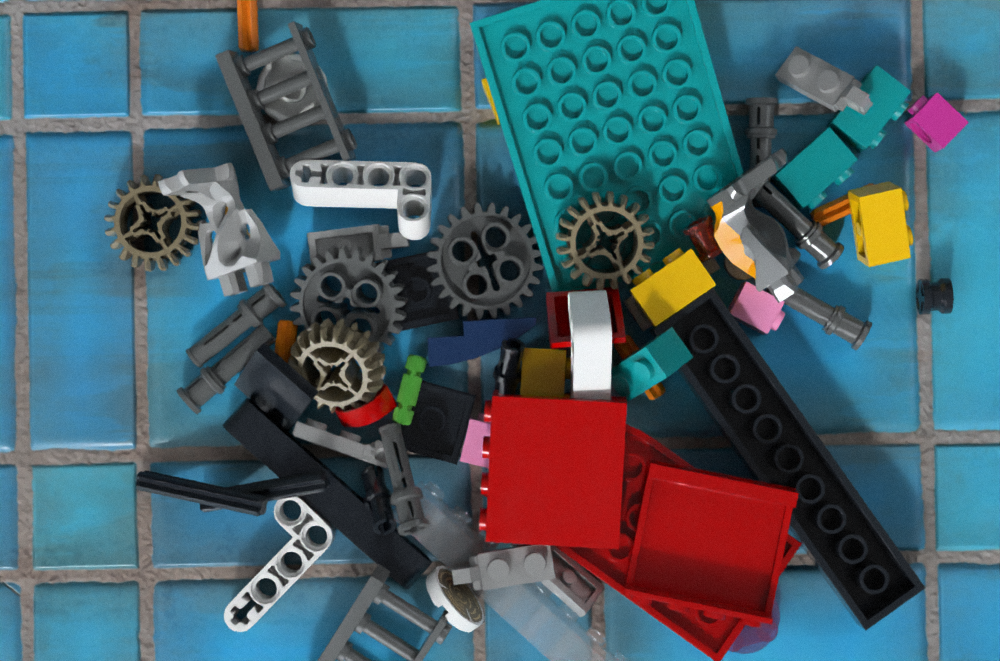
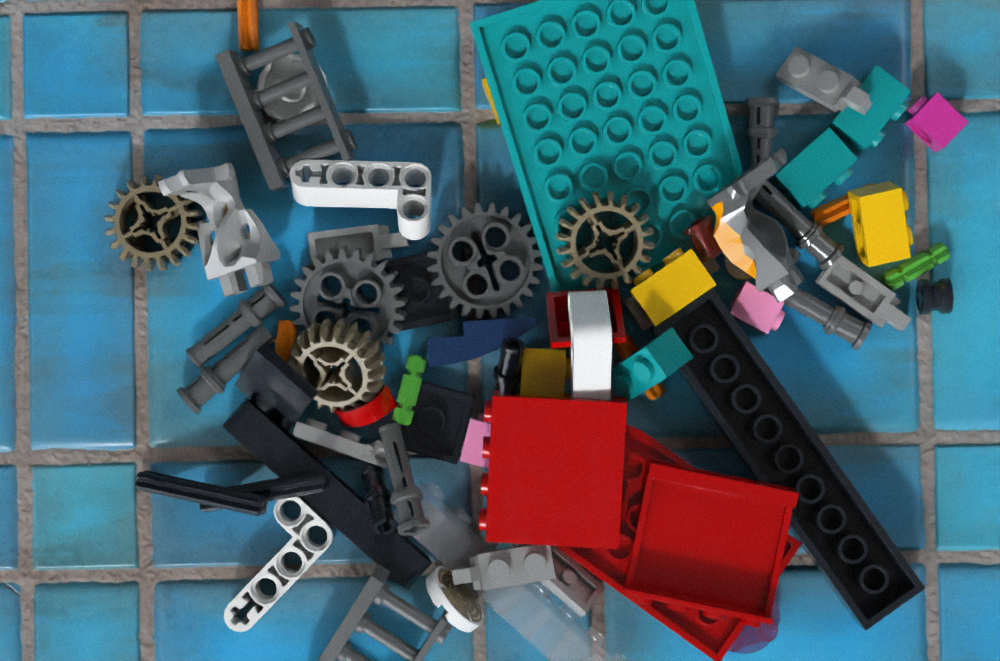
none -> light grey hinge [814,255,912,331]
none -> bright green axle [881,242,950,291]

